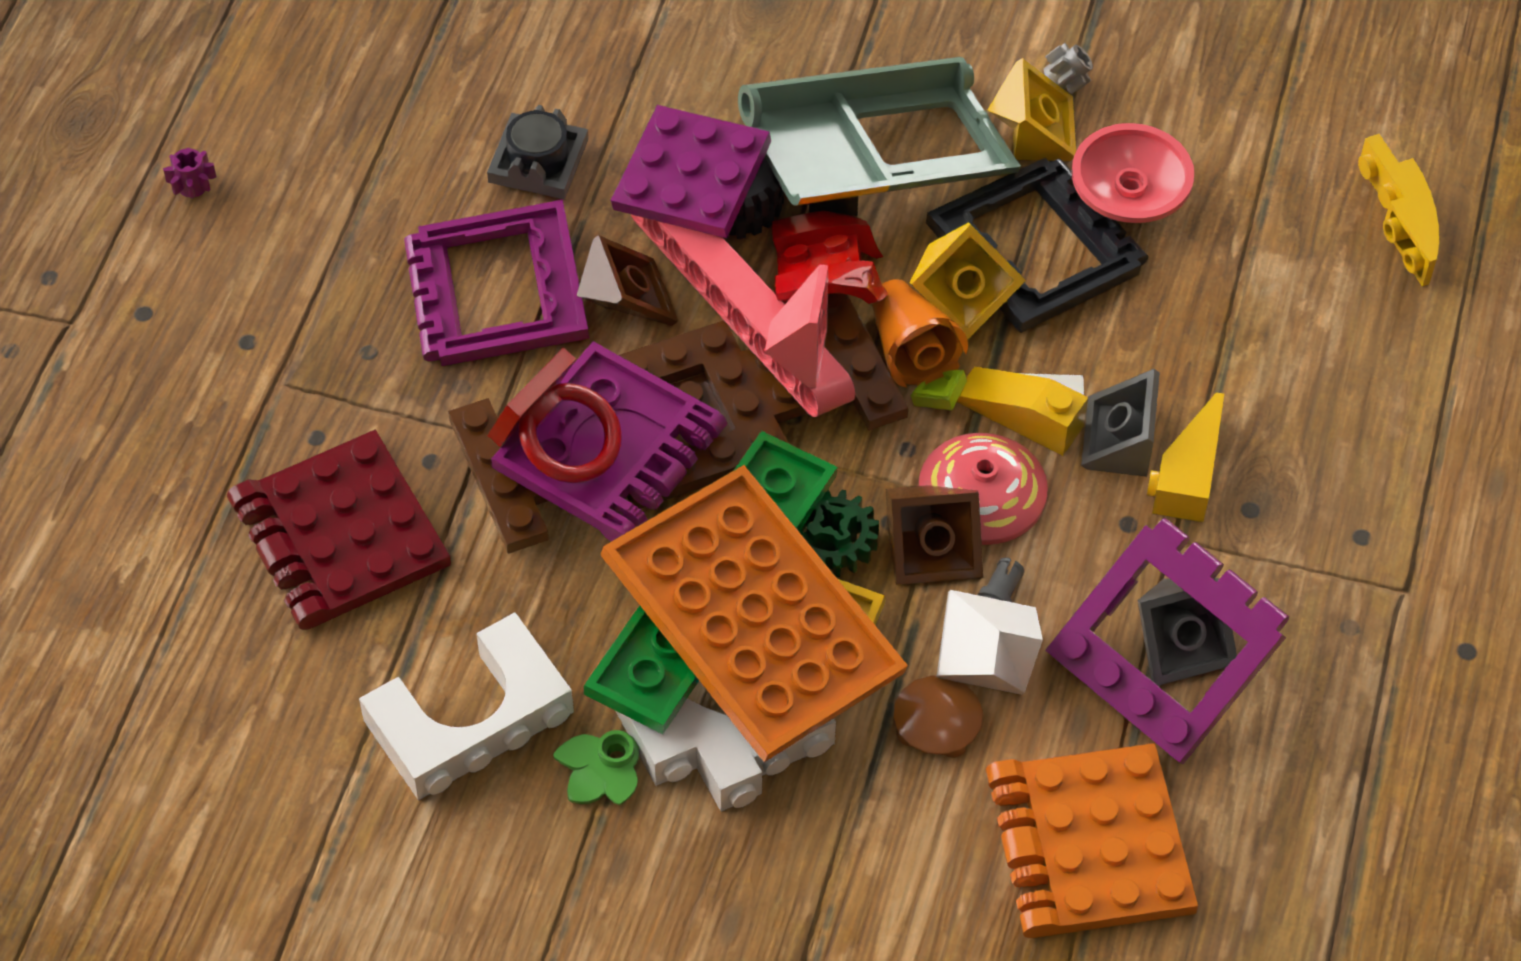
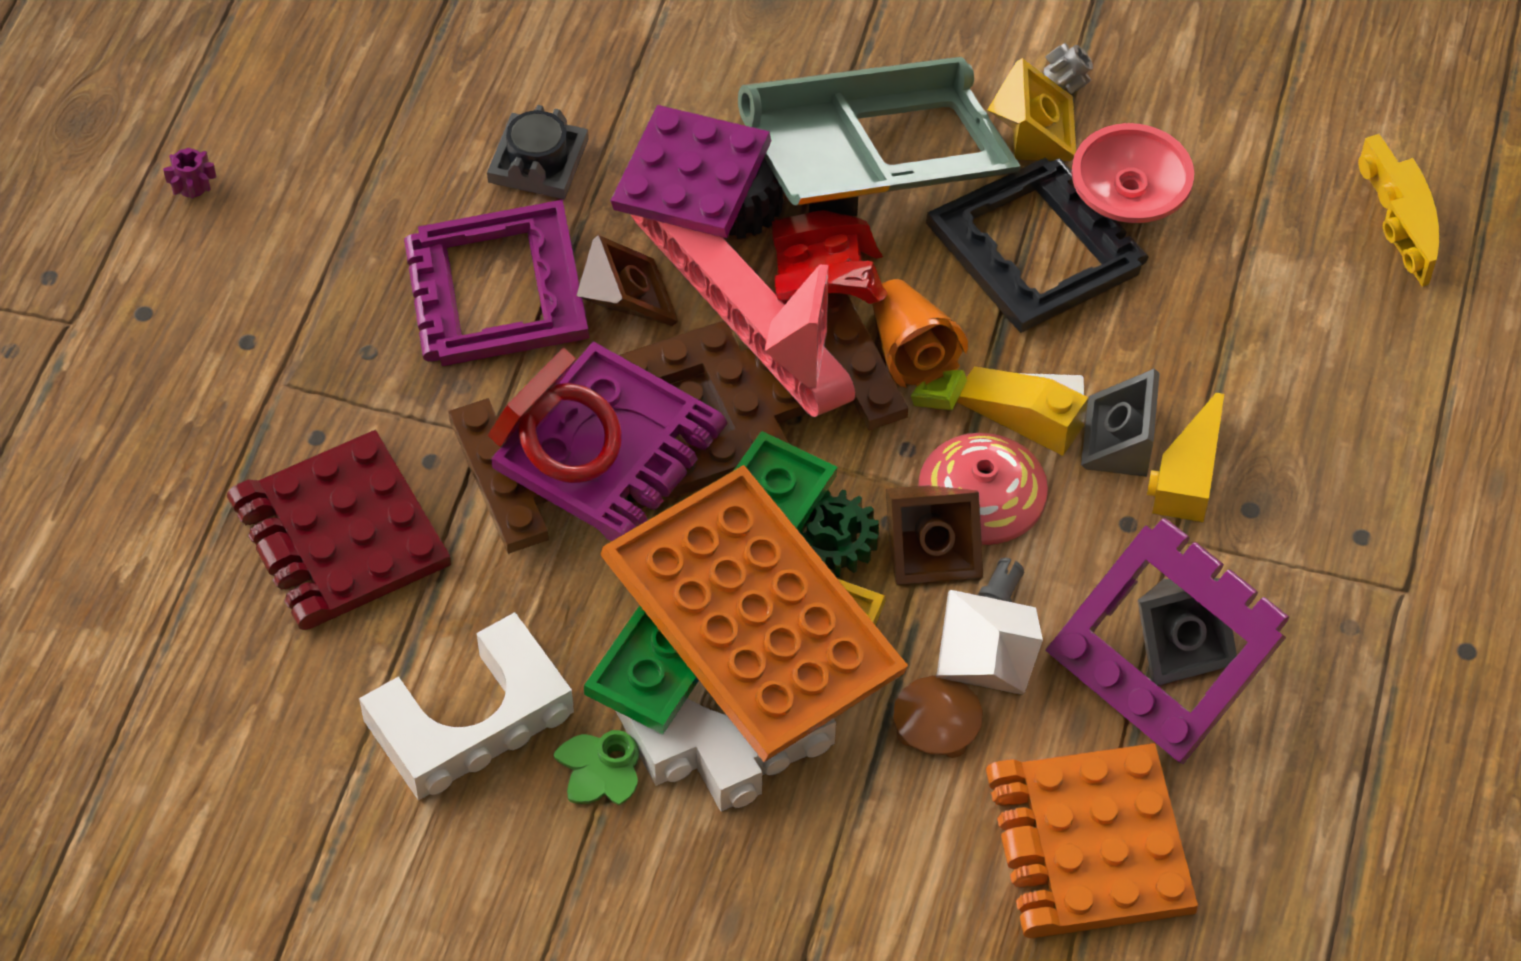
yellow slope [909,223,1026,339] -> none

